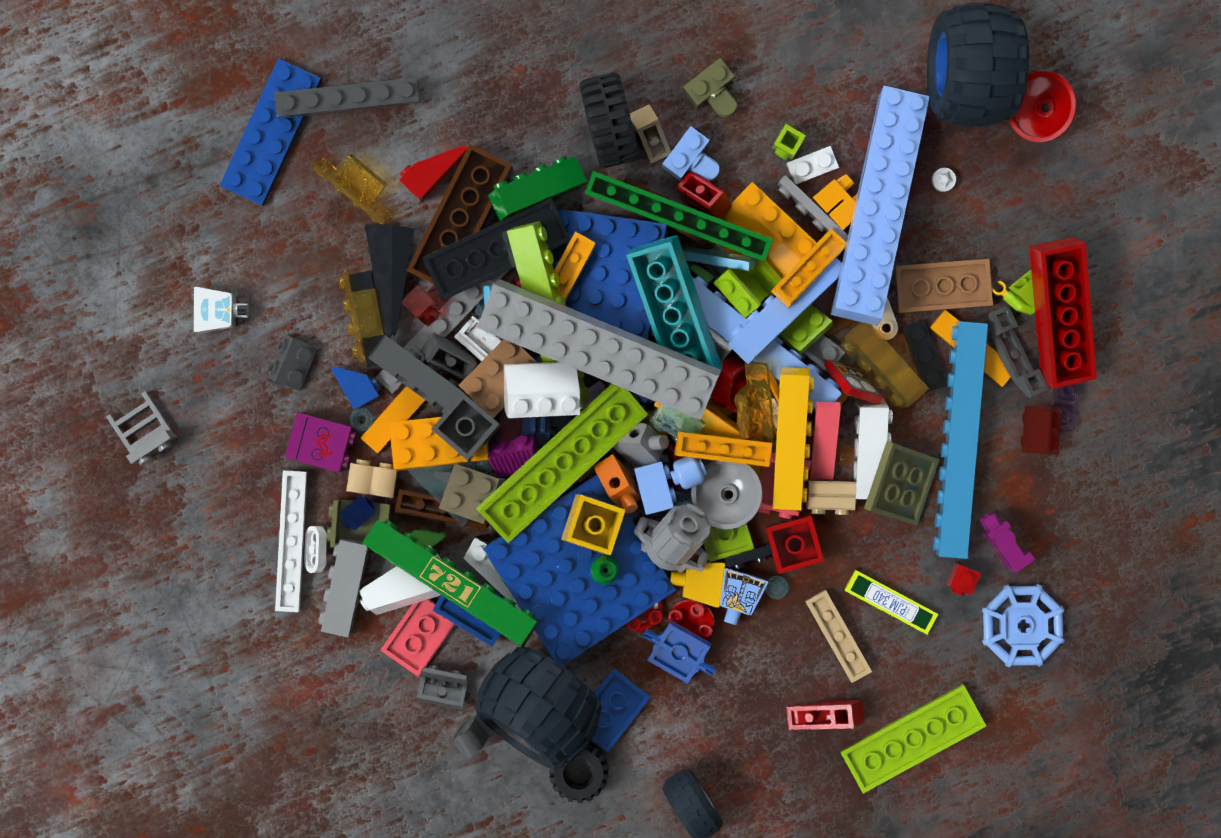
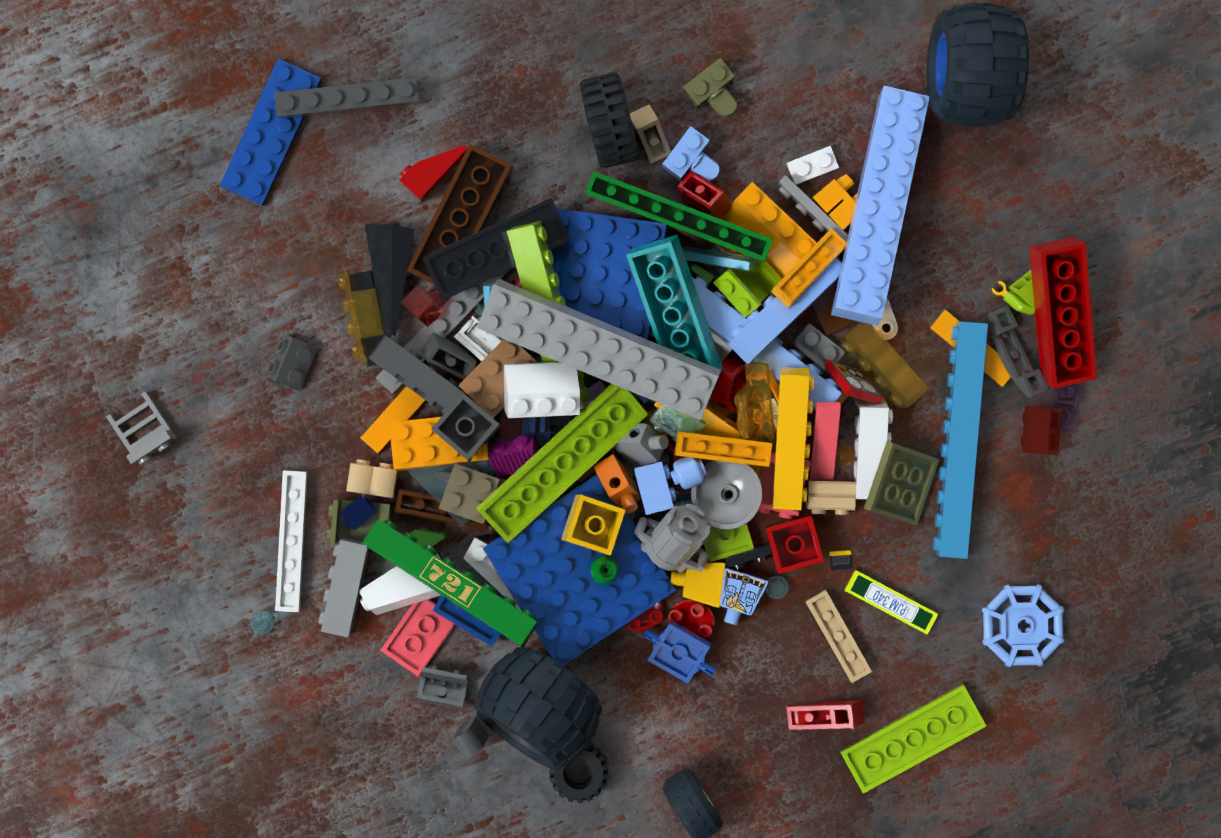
white torso [194,287,249,333] -> none
magenta panel [285,412,356,472] -> none
white plate [304,526,327,573] -> none
clear yellow bracket [311,154,393,224] -> none
blue slope [331,367,382,410] -> none
clear light blue plate [350,408,373,431] -> none
green brick [488,156,587,221] -> none
light orange plate [554,232,597,303] -> none
blue plate [591,667,651,753] -> none
lime brick [772,124,806,160] -> none
lime plate [777,304,833,355] -> none
medium nougat plate [895,259,993,313] -> none
black plate [901,319,947,393] -> none
white tile [931,168,956,192] -> none
red brick [946,563,981,597] -> none
magenta hips [978,512,1035,573] -> none
red dish [1009,71,1077,142] -> none
none -> clear light blue plate [250,611,274,634]
none -> black sticker [830,550,852,570]

